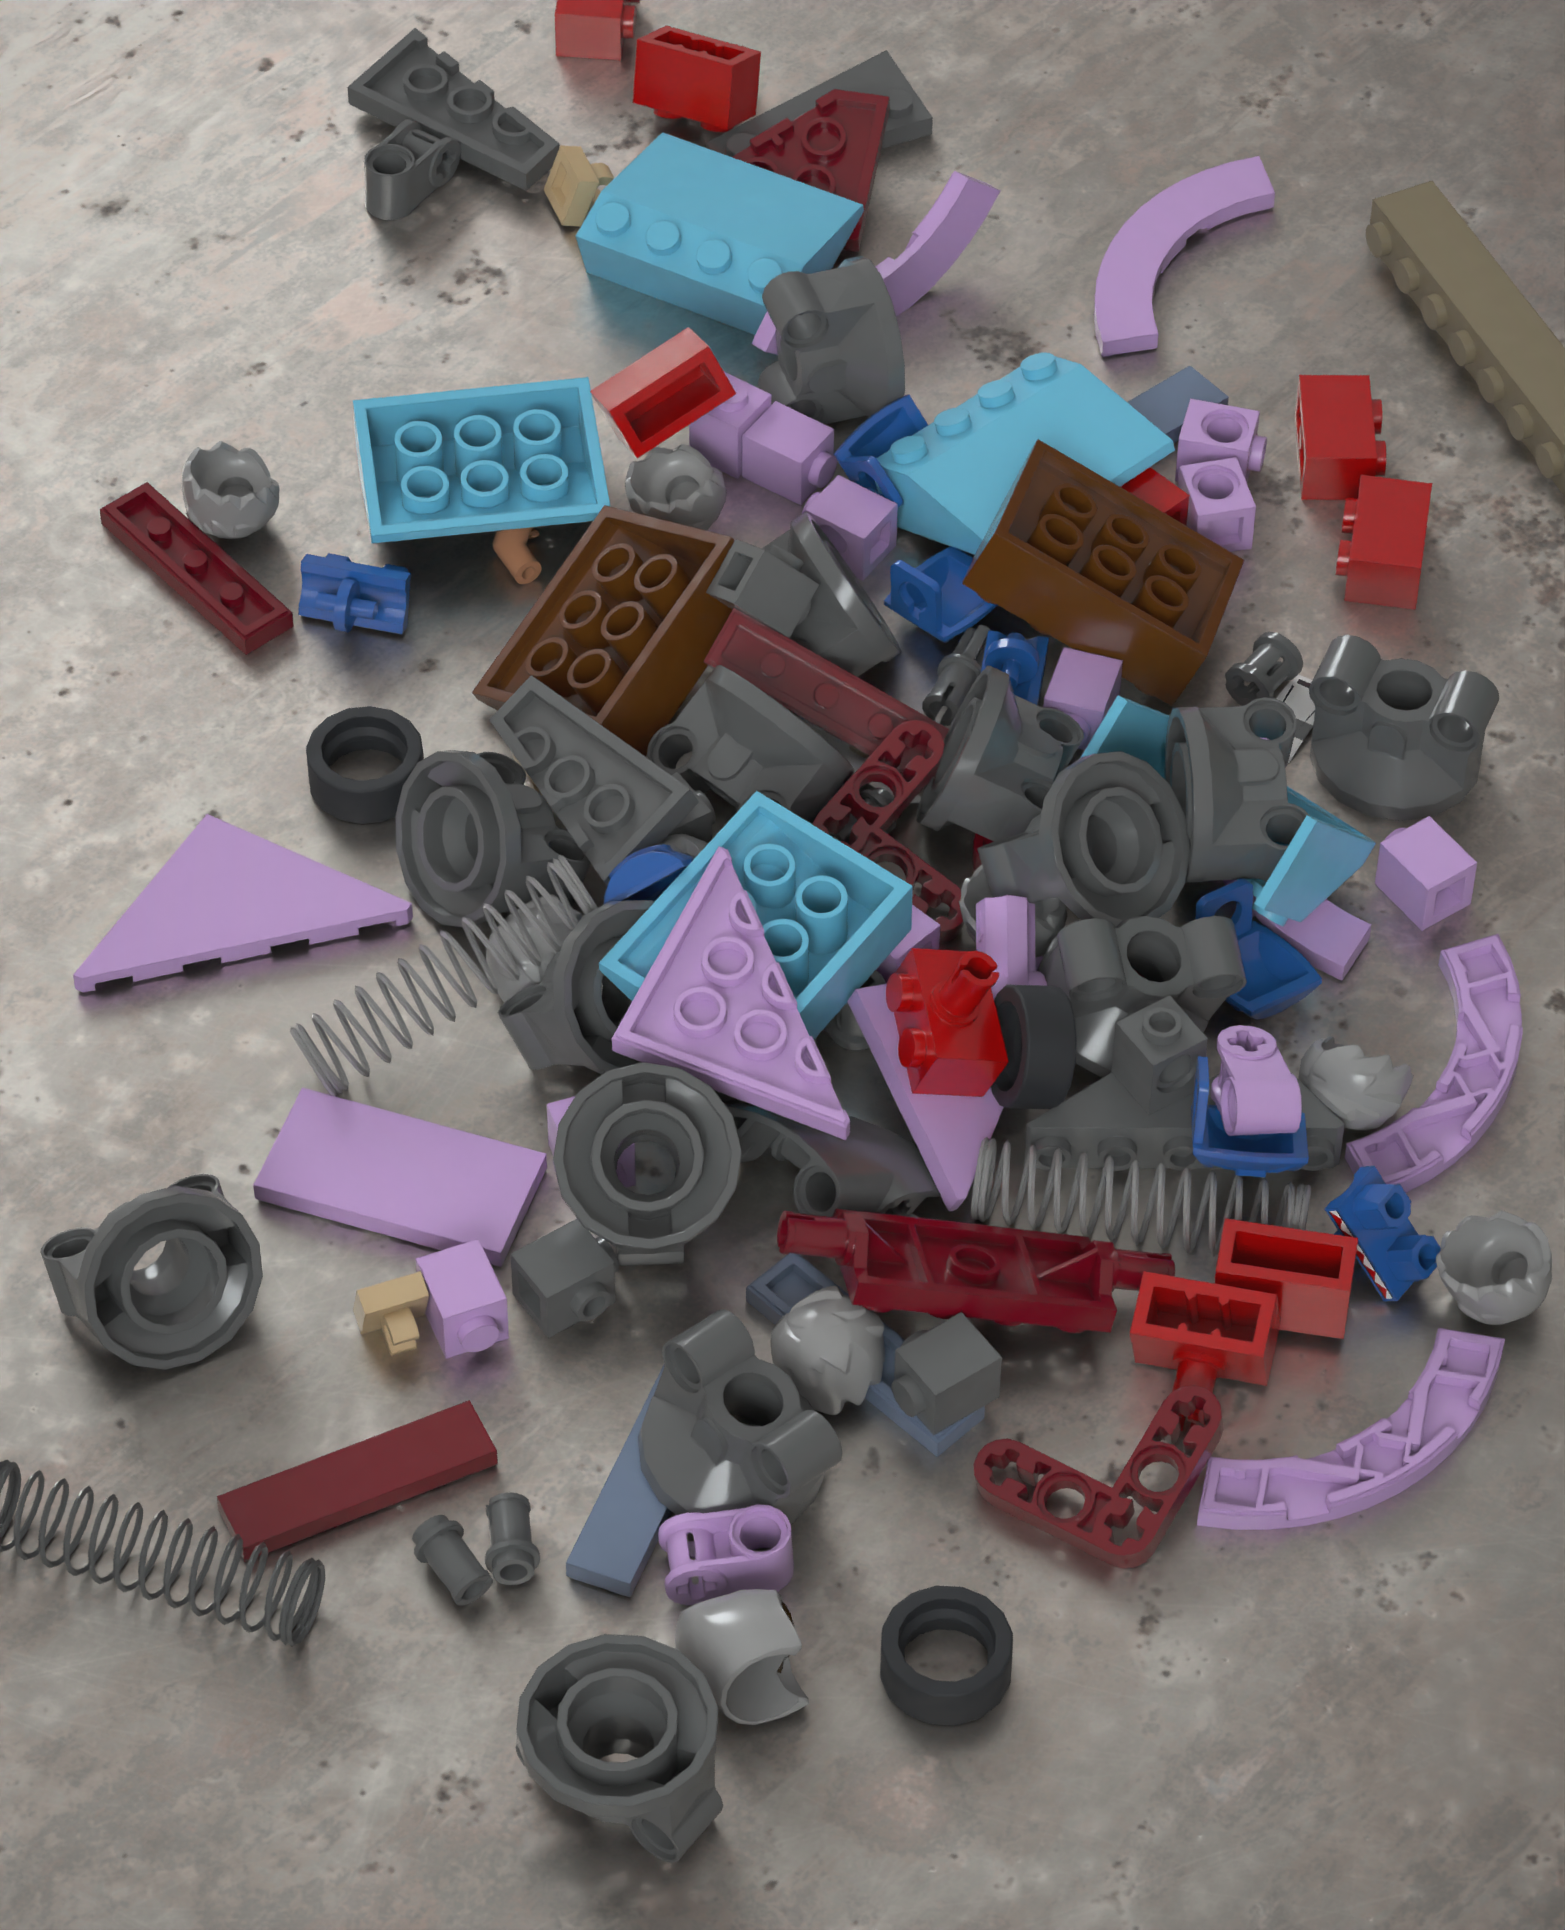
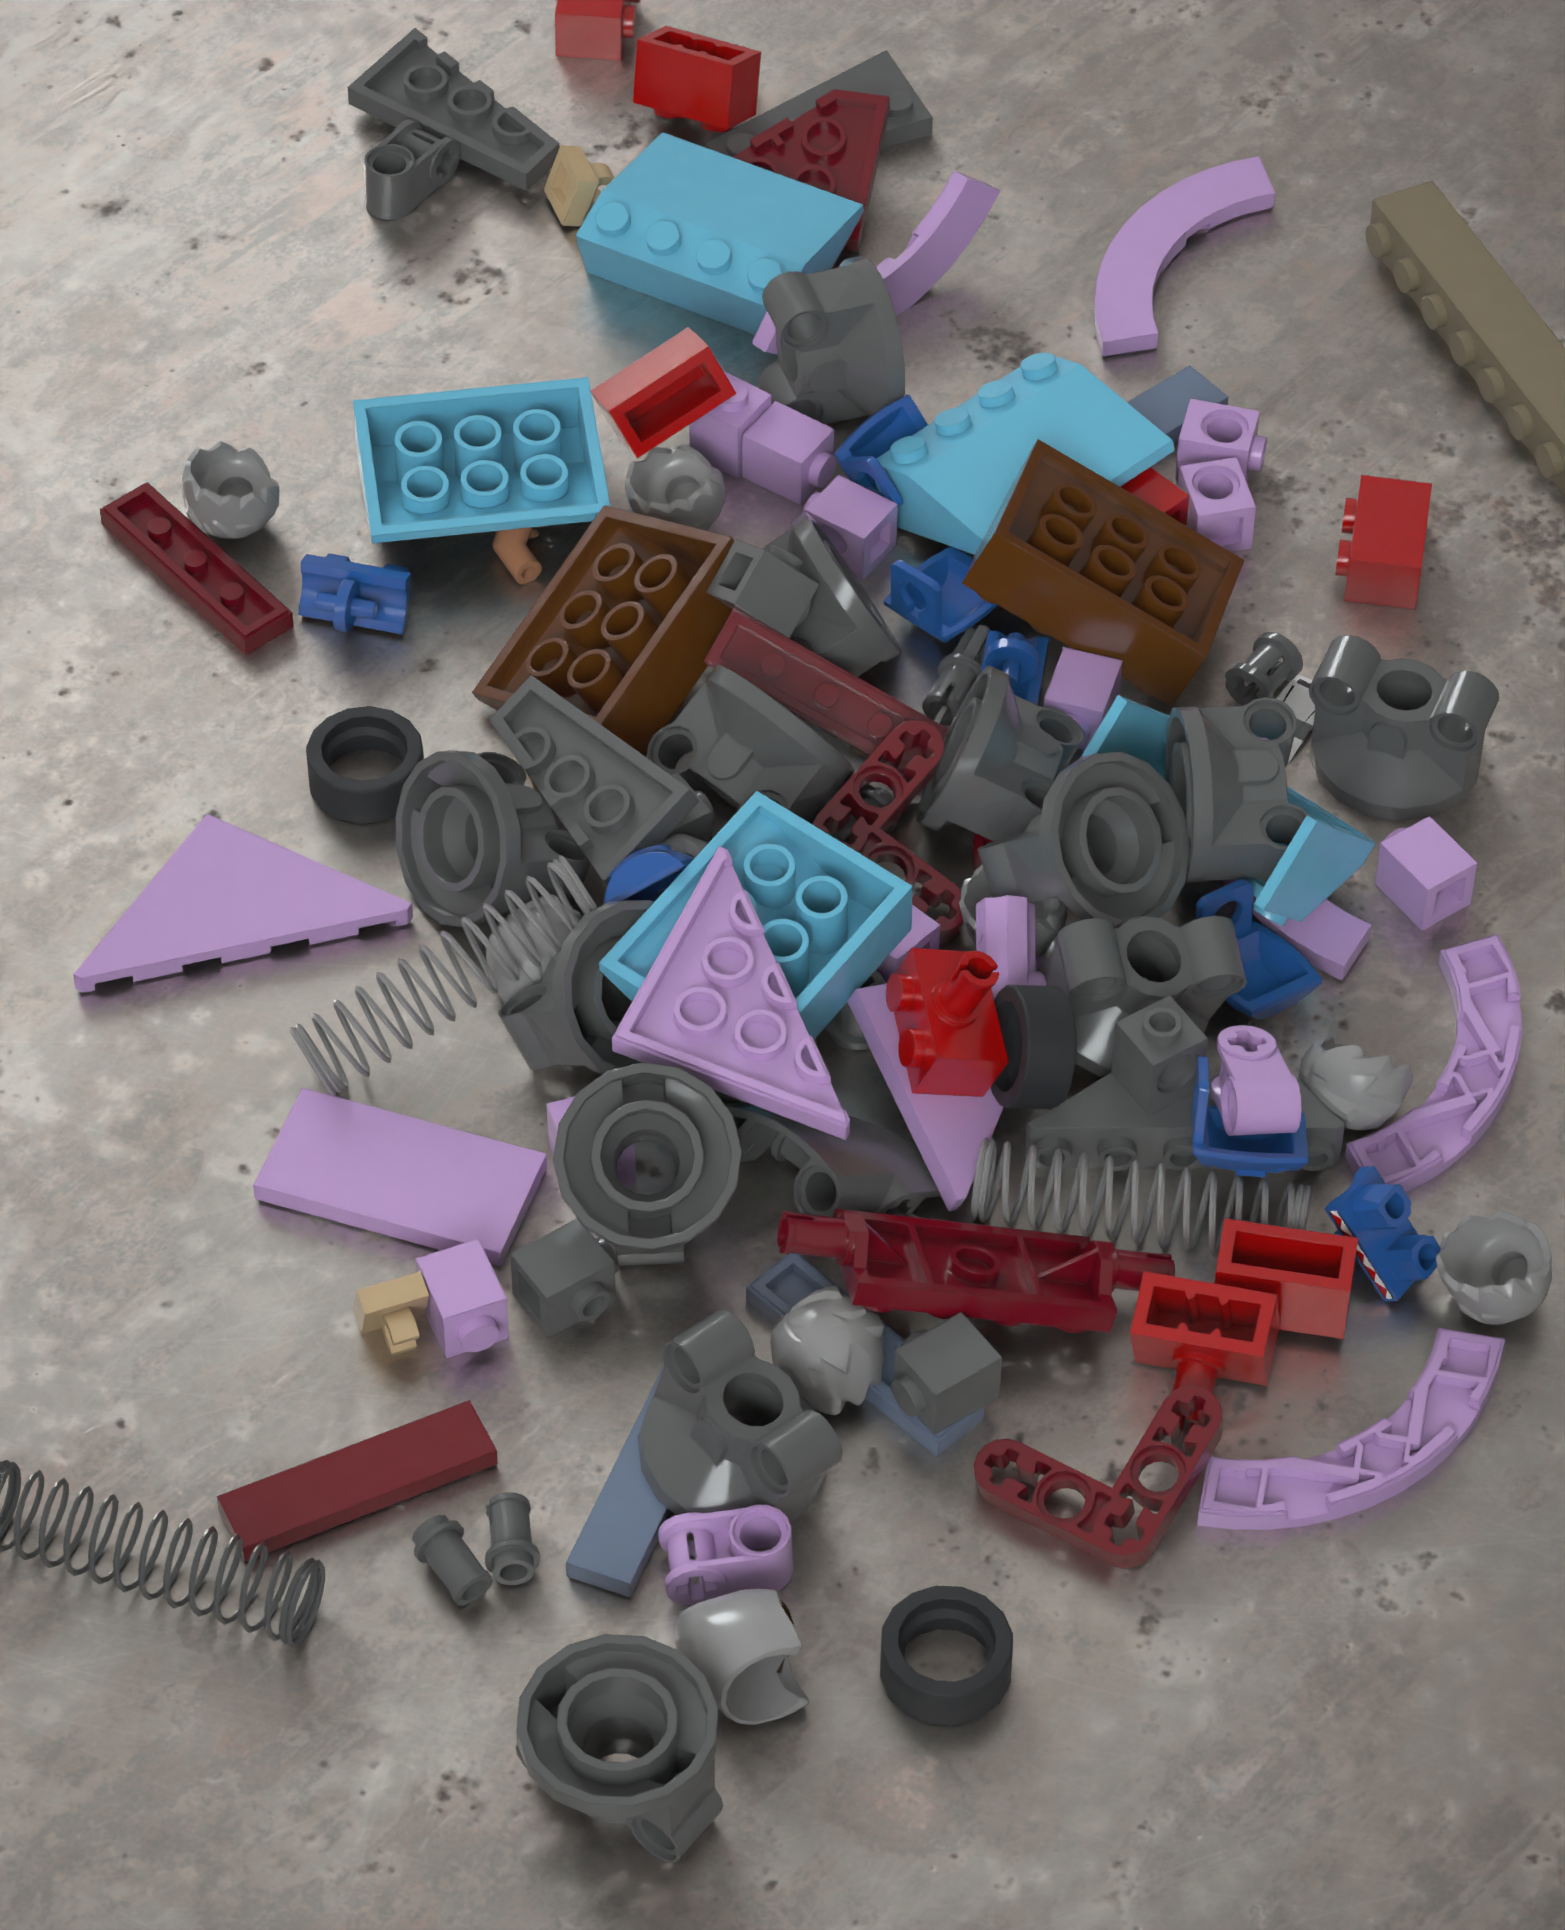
dark grey piece [40,1174,263,1370] -> none
red brick [1295,375,1387,500] -> none

